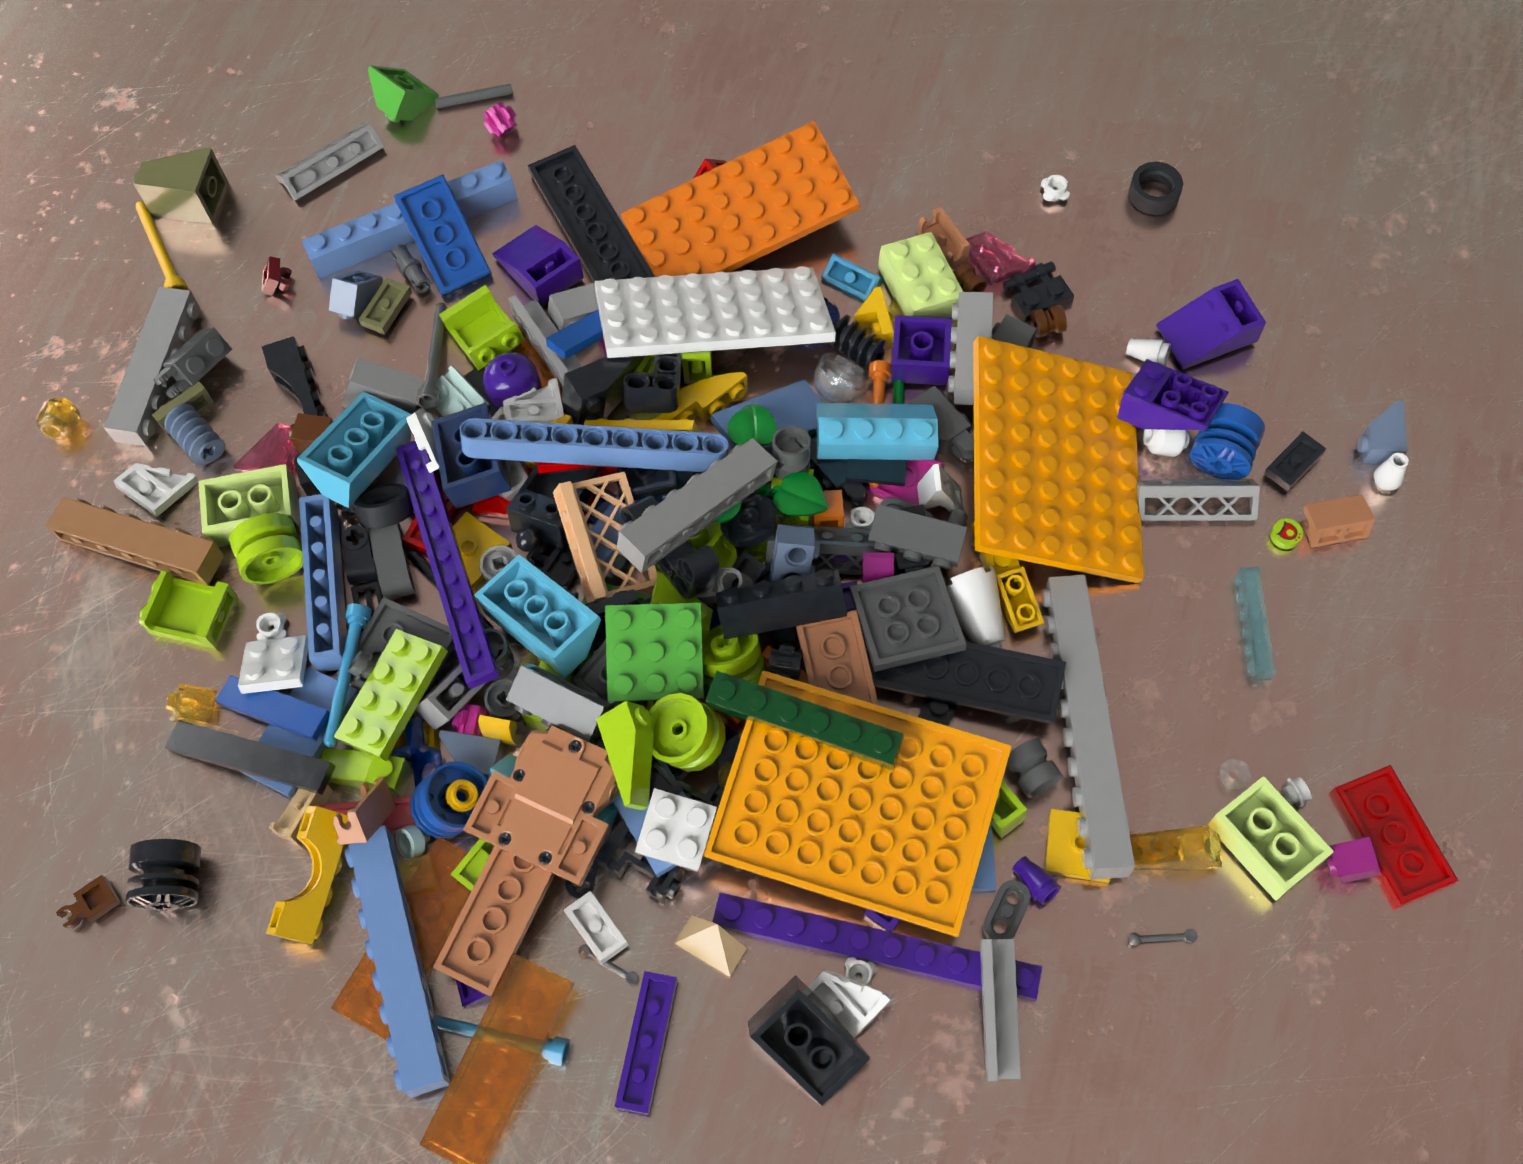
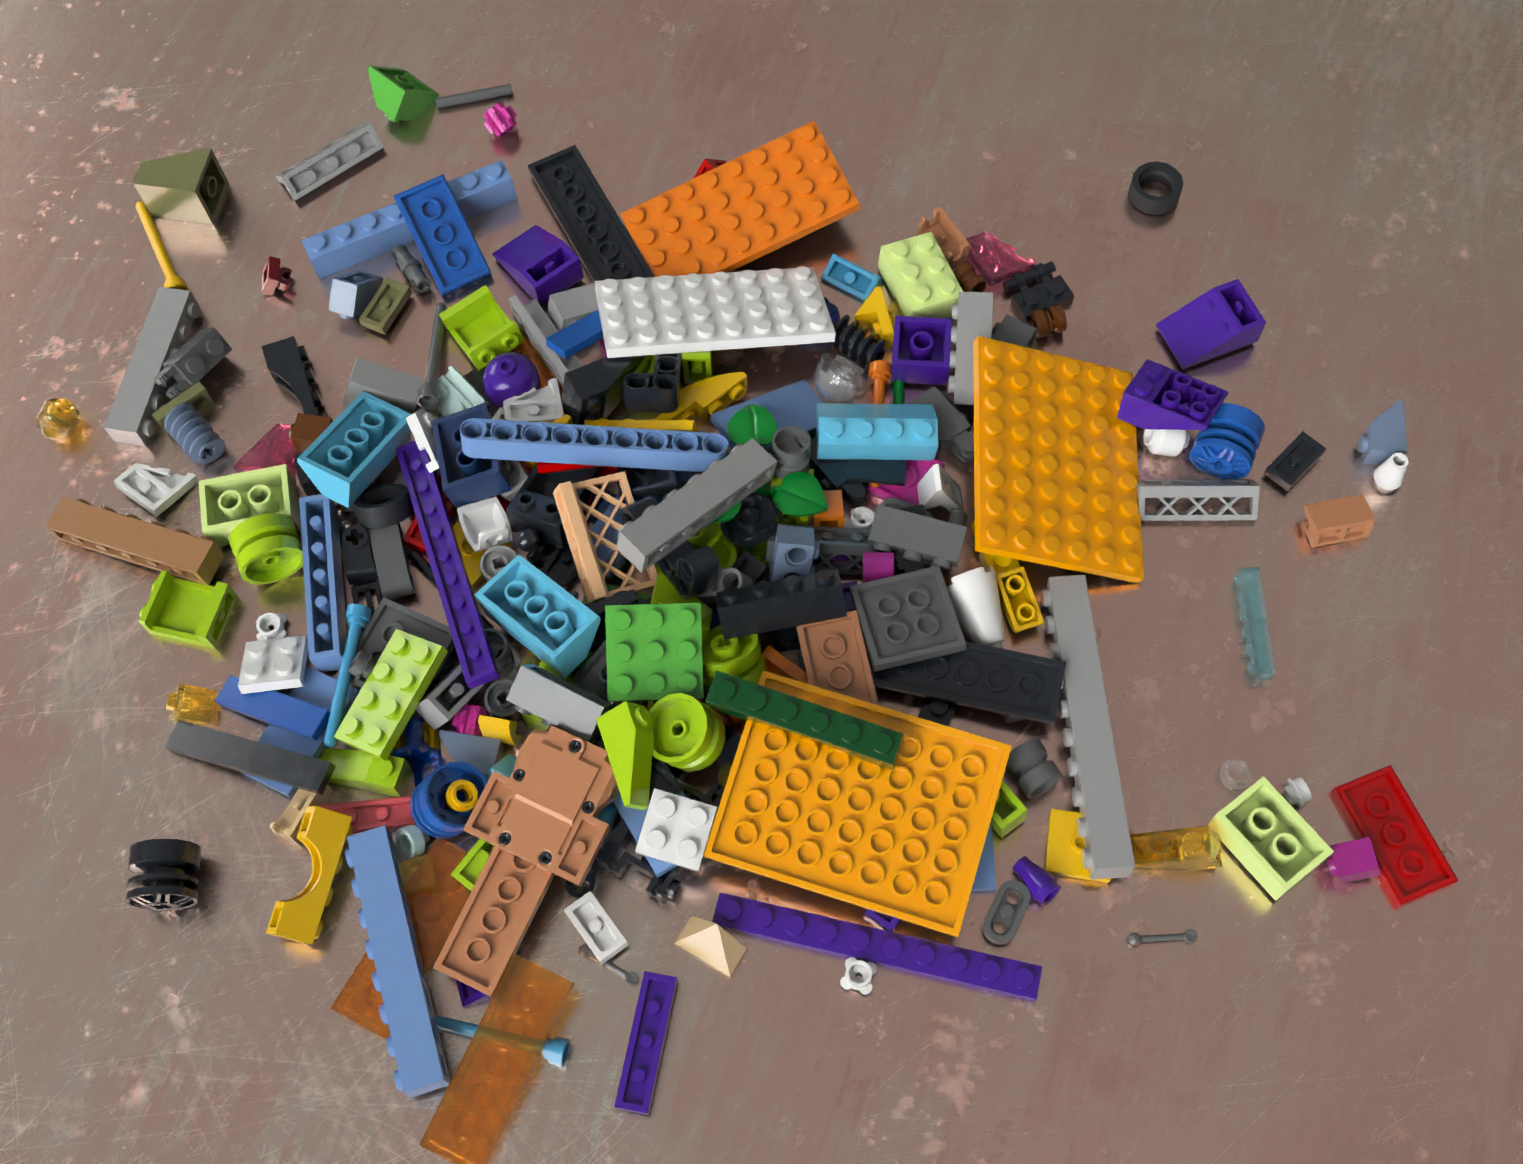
reddish brown plate [56,875,121,930] -> none
nougat hinge [333,777,396,845] -> none
black slope [748,975,870,1106] -> none
black gear [768,645,802,681] -> none
white wing [808,970,894,1039] -> none
light grey fence [980,939,1021,1082] -> none
white plate [1041,175,1070,201] -> none
white cone [1126,338,1171,366] -> none
lime tile [1270,518,1303,550] -> none
none -> white piece [457,497,513,552]

